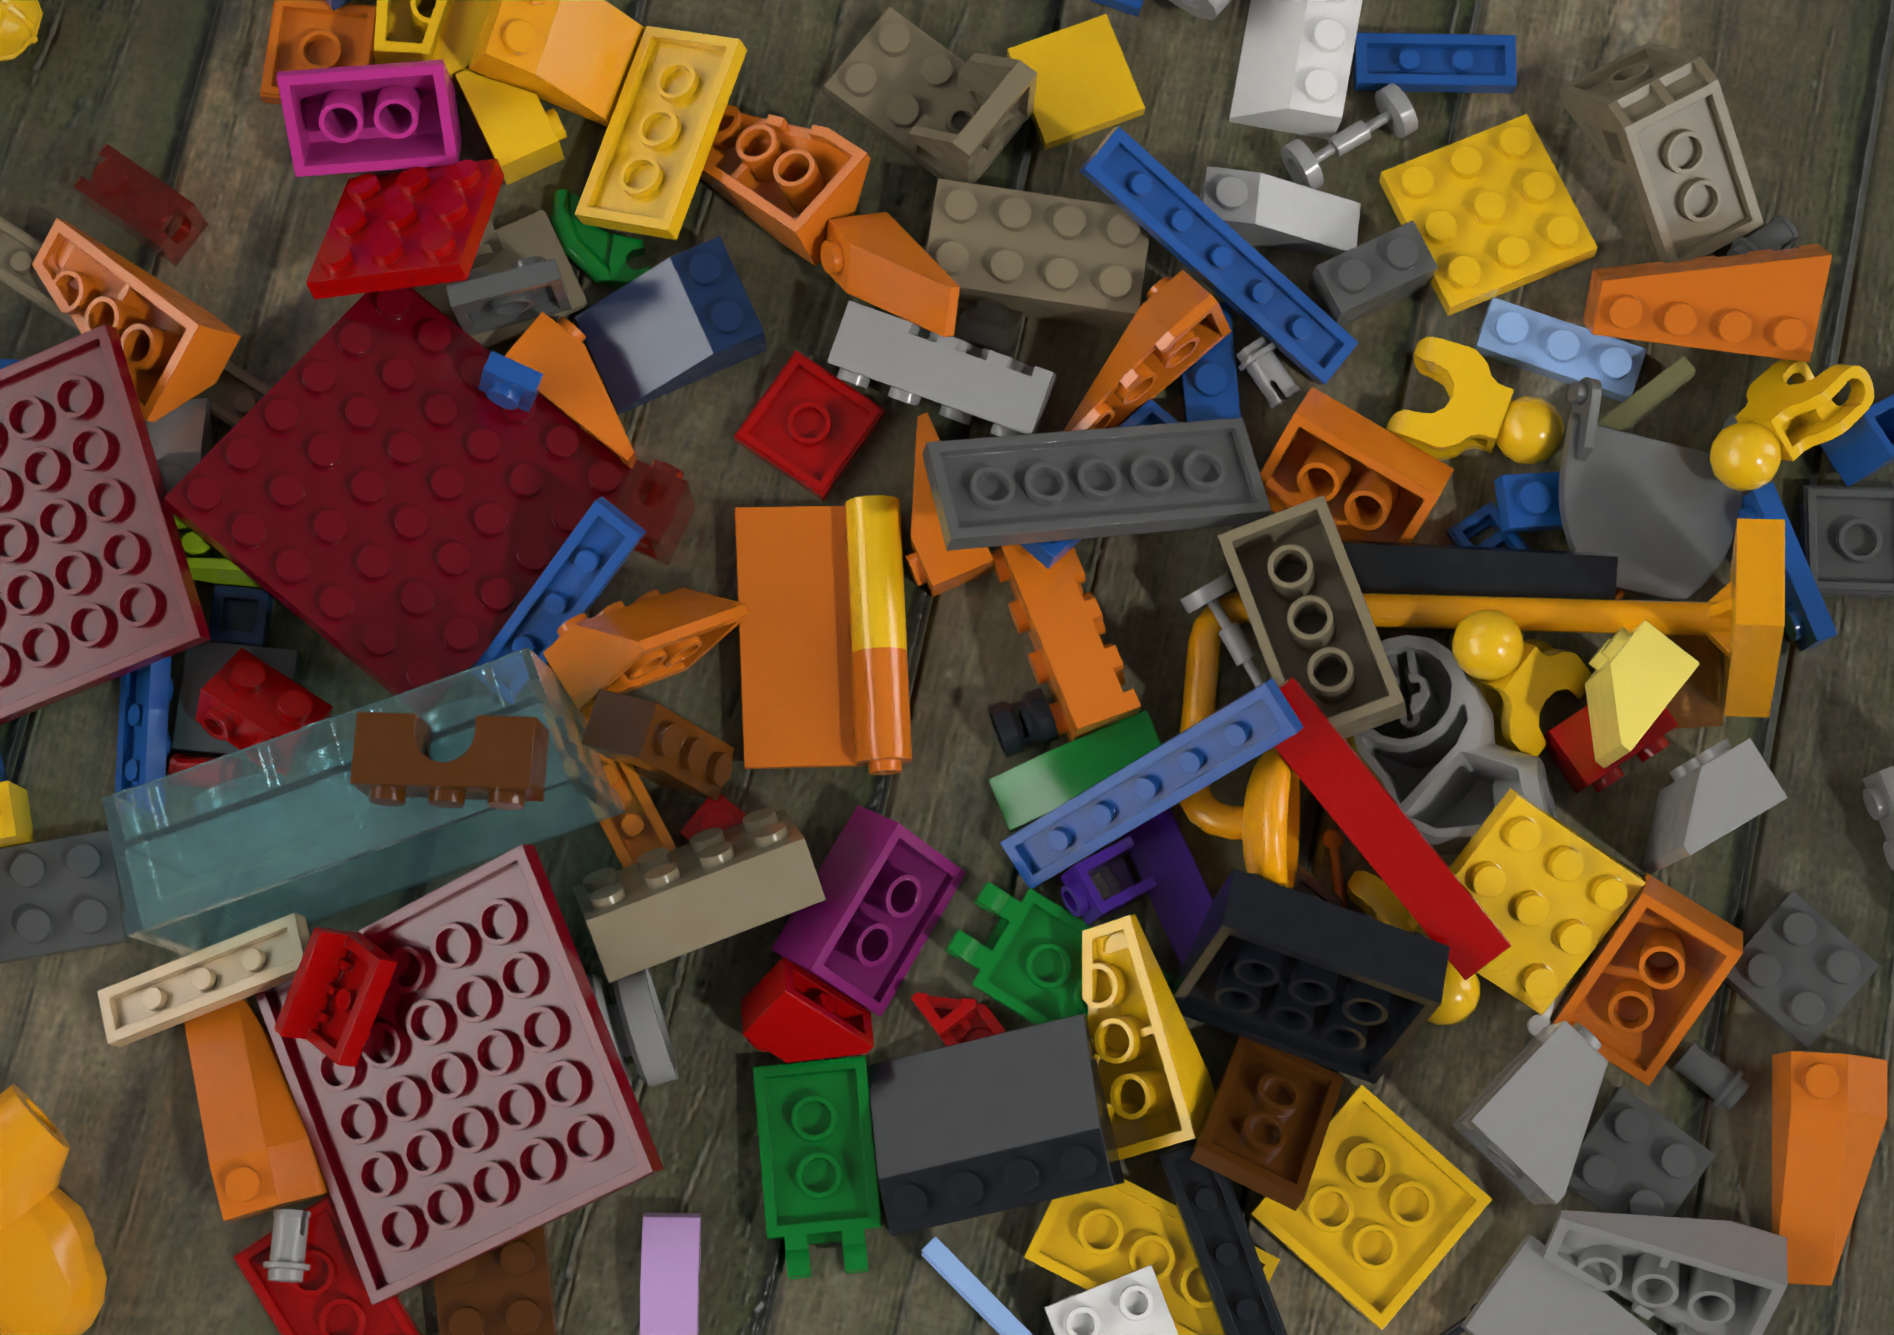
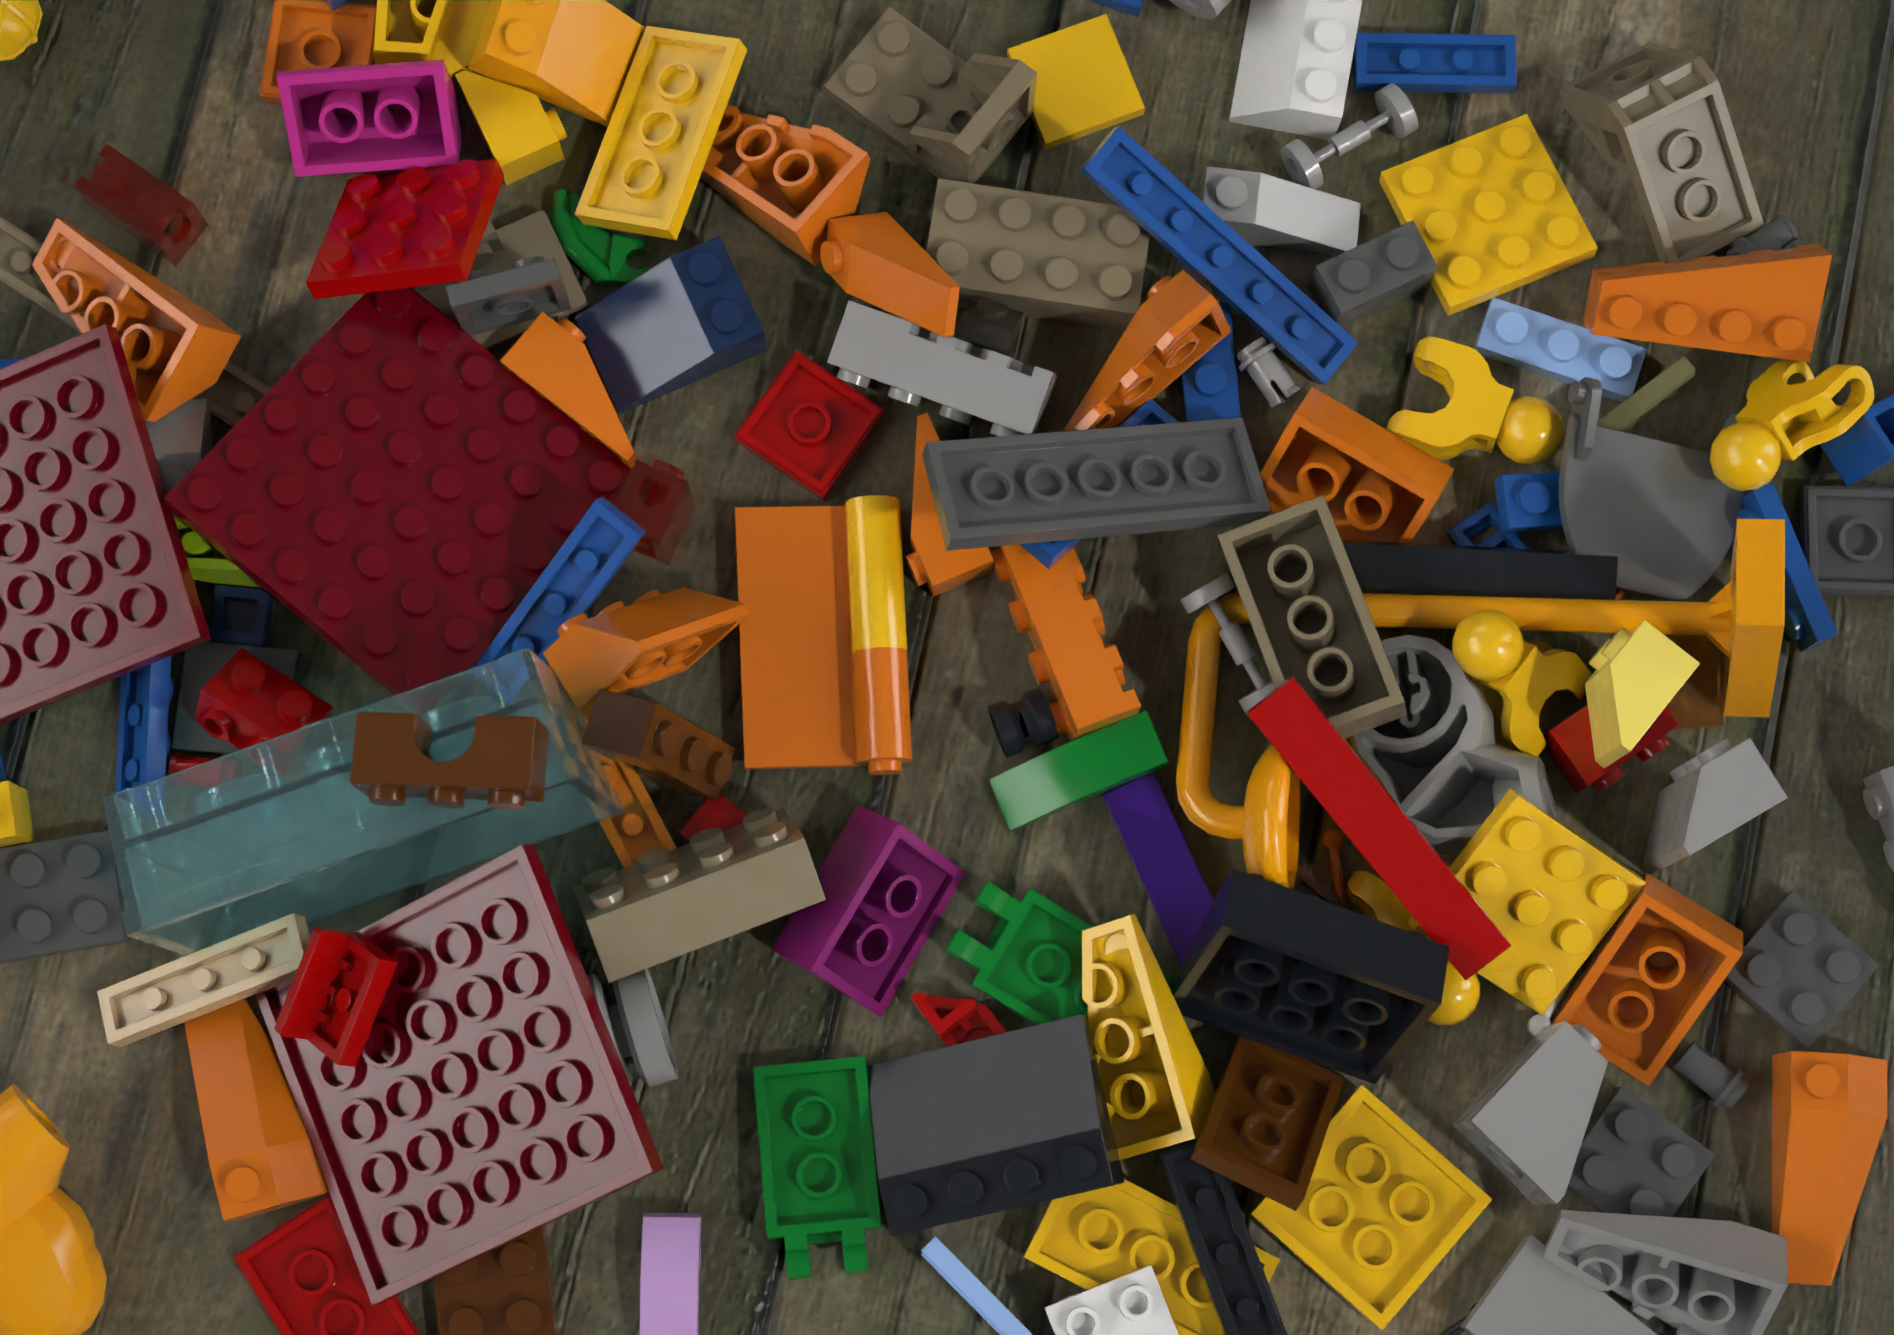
light grey pin [263,1209,311,1283] -> none
blue plate [478,351,543,412] -> none
red slope [741,957,874,1063] -> none
blue plate [1000,678,1304,889] -> none
dark purple window [1061,836,1158,926] -> none

